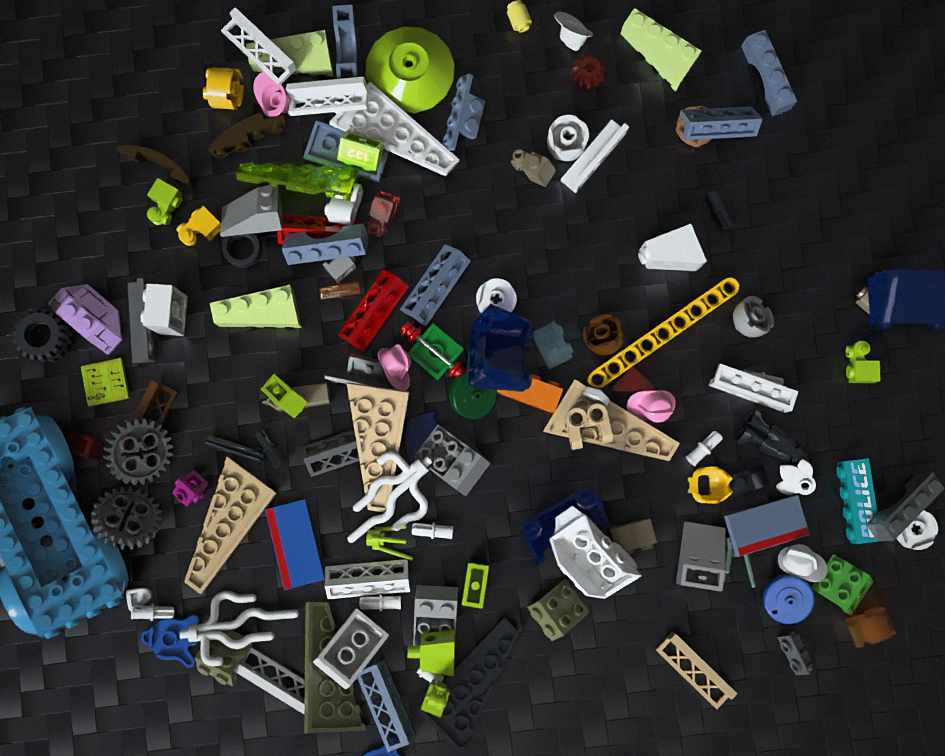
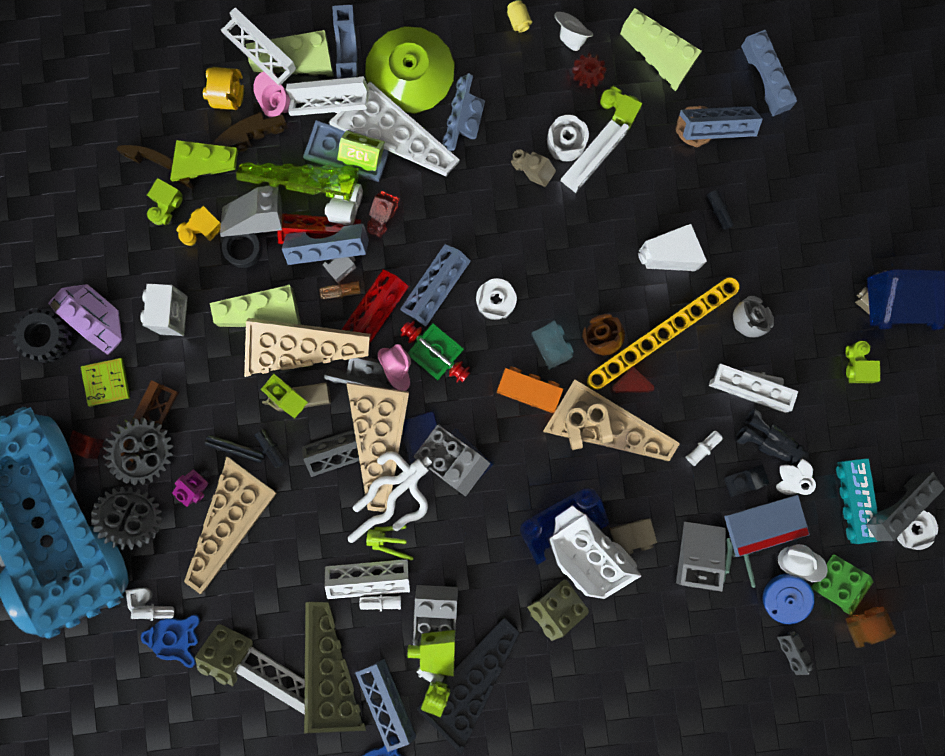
dark grey fence [128,278,155,363] -> none
white plant [180,591,299,666] -> none
blue tile [265,499,325,590] -> none
white brick [313,609,389,689] -> none
white axle [412,523,453,539] -> none
dark green wheel [449,369,497,419] -> none
lime brick [462,562,489,609] -> none
clear blue windscreen [466,303,533,392] -> none
white tile [583,387,610,407] -> none
bright pink piece [627,390,676,422] -> none
tan fence [655,632,737,709] -> none
yellow helmet [688,467,733,503] -> none
none -> lime wing [170,140,238,182]
none -> tan wing [244,318,371,377]
none -> lime brick [600,87,642,130]

